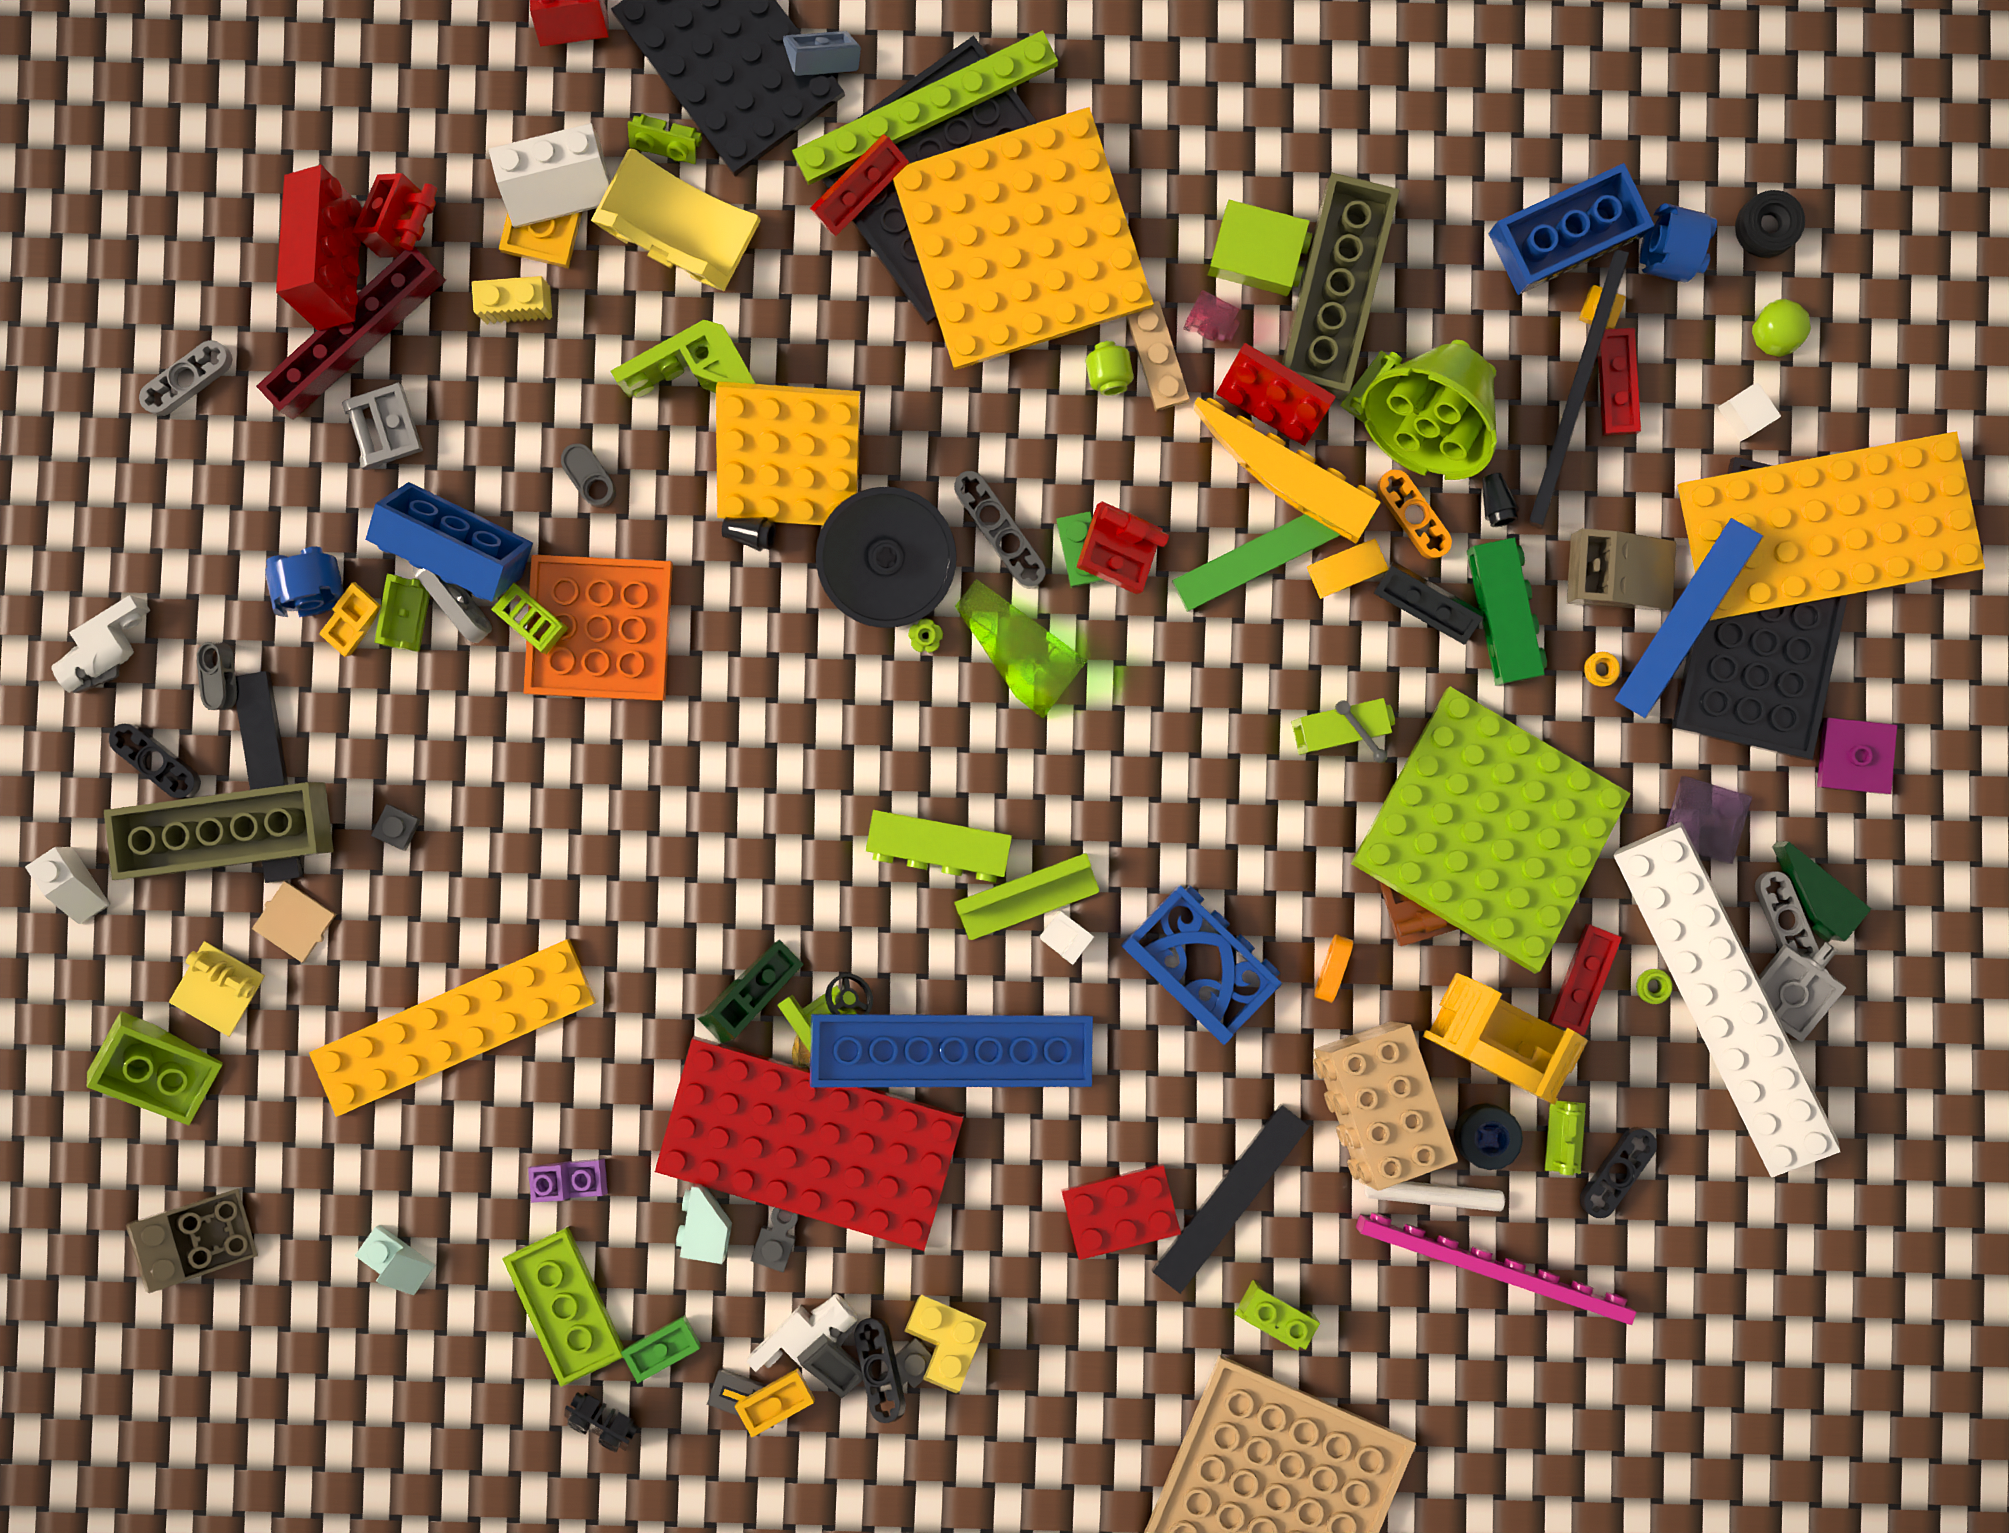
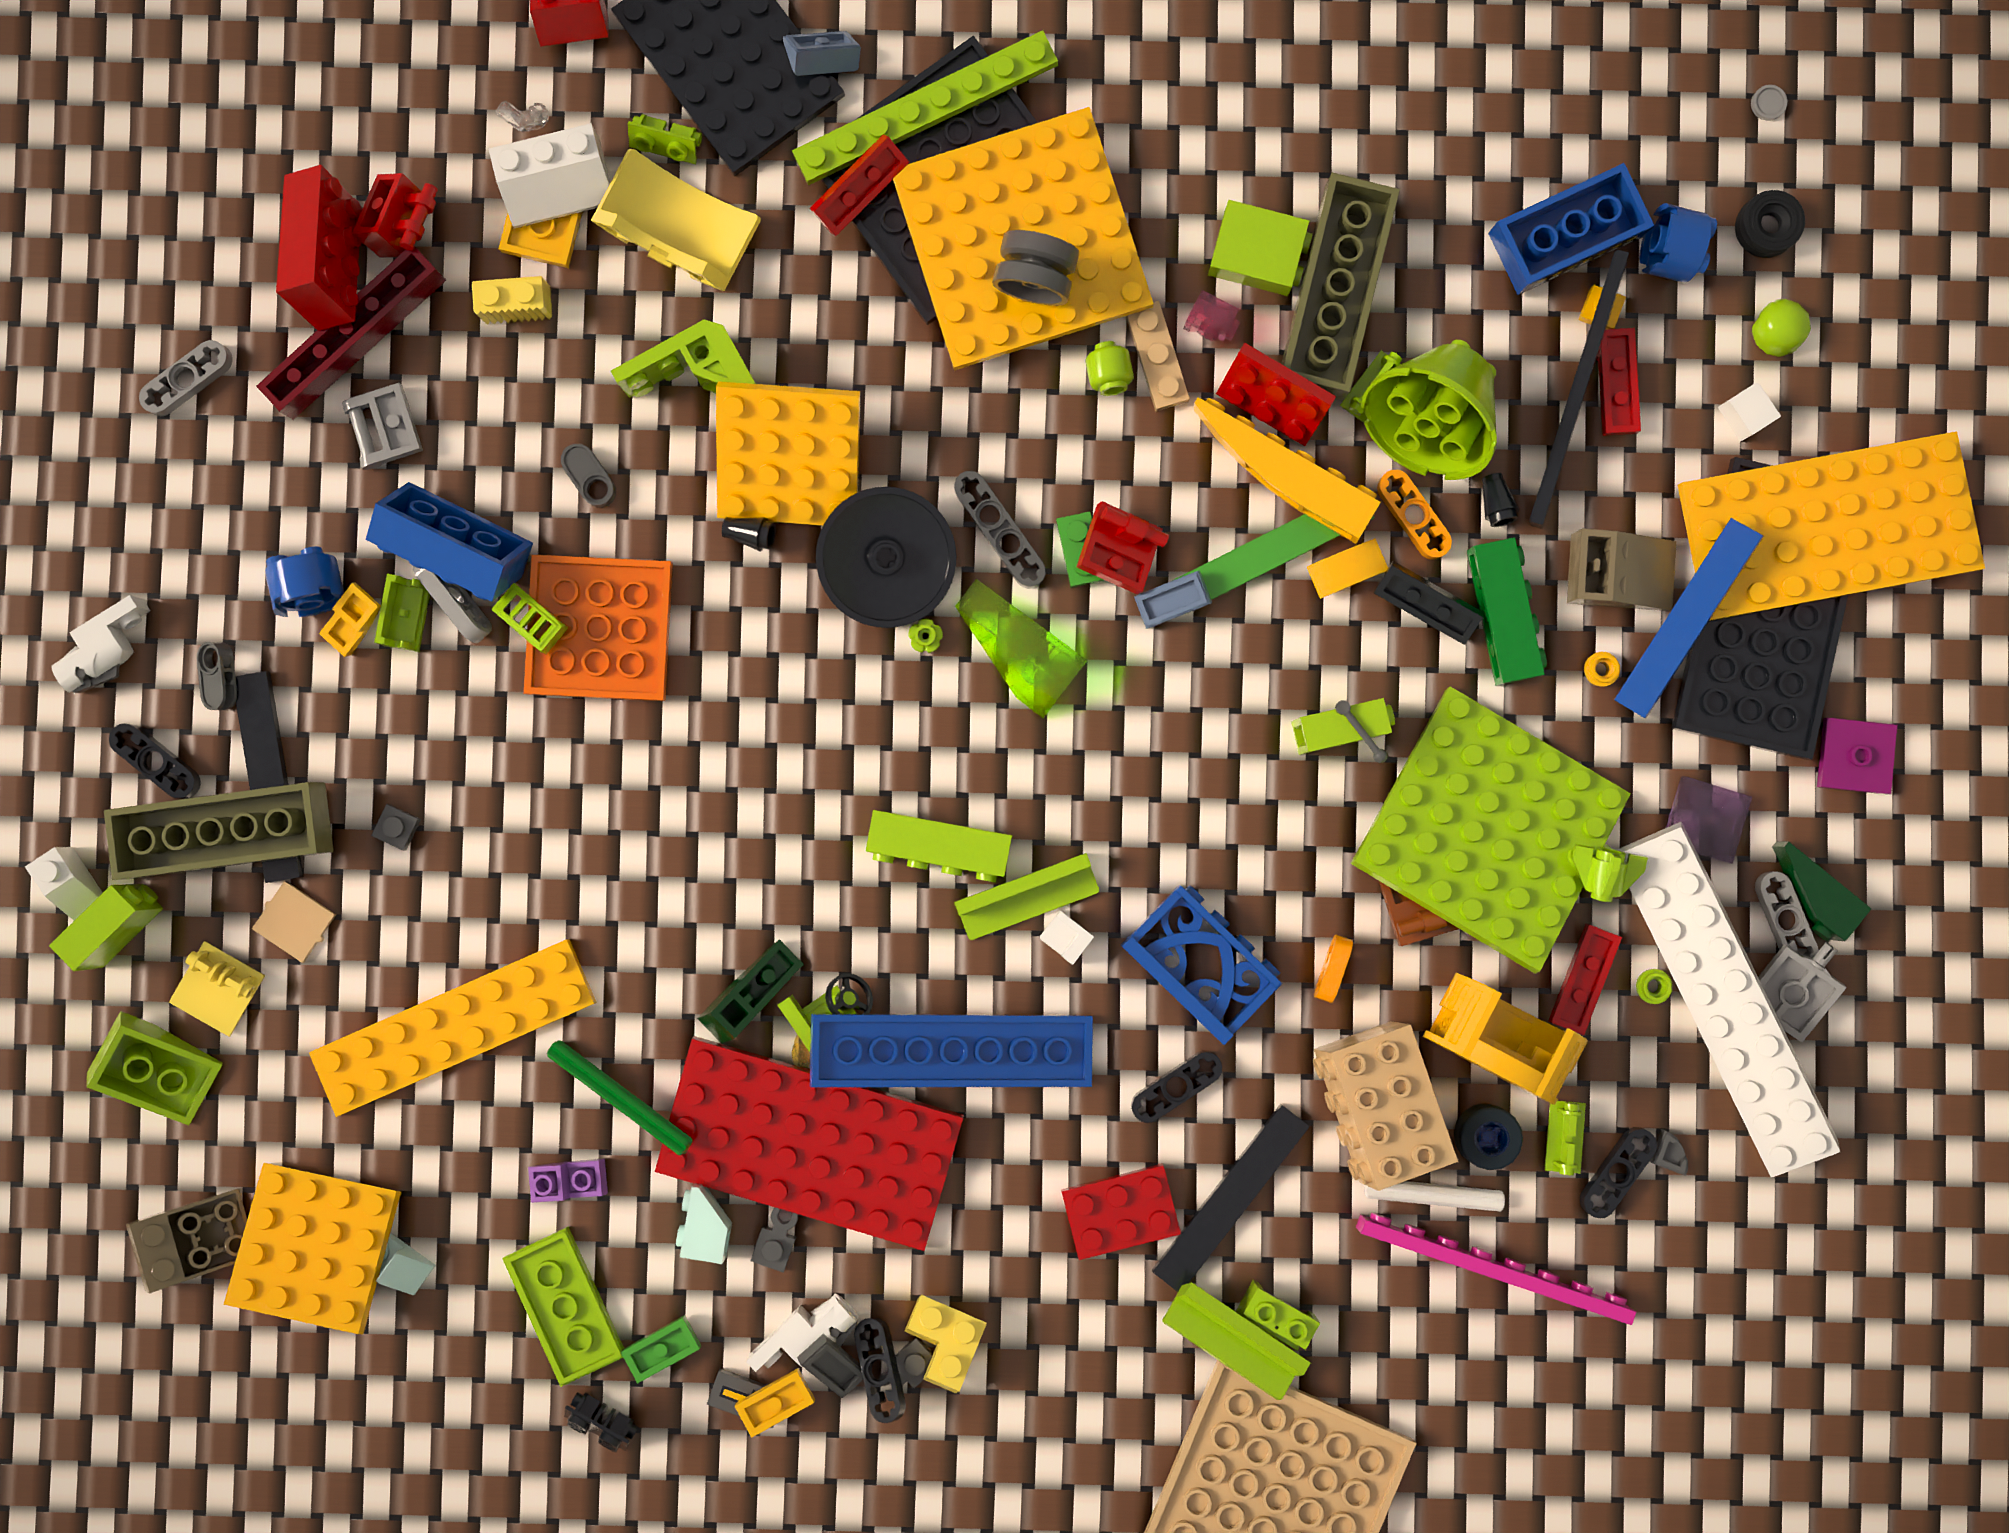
none -> lime brick [49,884,163,971]
none -> yellow plate [223,1163,401,1334]
none -> clear arm [496,101,549,132]
none -> green axle [547,1040,693,1155]
none -> dark grey wheel [992,230,1079,306]
none -> black beam [1131,1051,1222,1123]
none -> sand blue tile [1134,570,1212,629]
none -> lime panel [1162,1282,1310,1400]
none -> lime brick [1572,844,1648,902]
none -> dark grey tile [1650,1129,1688,1176]
none -> light grey piece [1751,85,1788,121]

